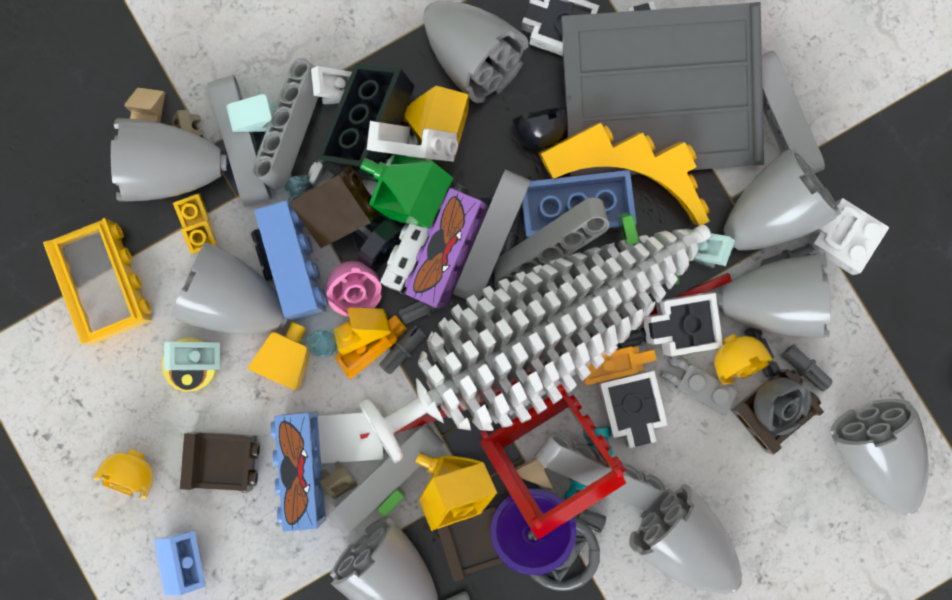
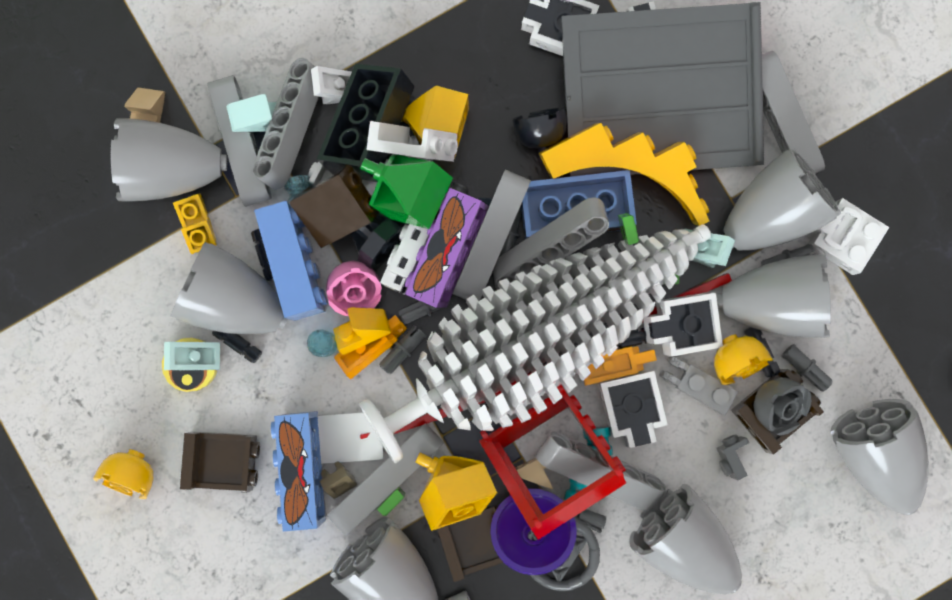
window [43,218,152,345] -> none
light blue brick [154,531,206,595] -> none
dark tan tile [171,110,204,137] -> none
yellow torso [247,322,311,391] -> none
light grey cylinder [423,1,528,103] -> none
none -> black axle [212,331,262,363]
none -> dark grey bracket [716,434,749,480]

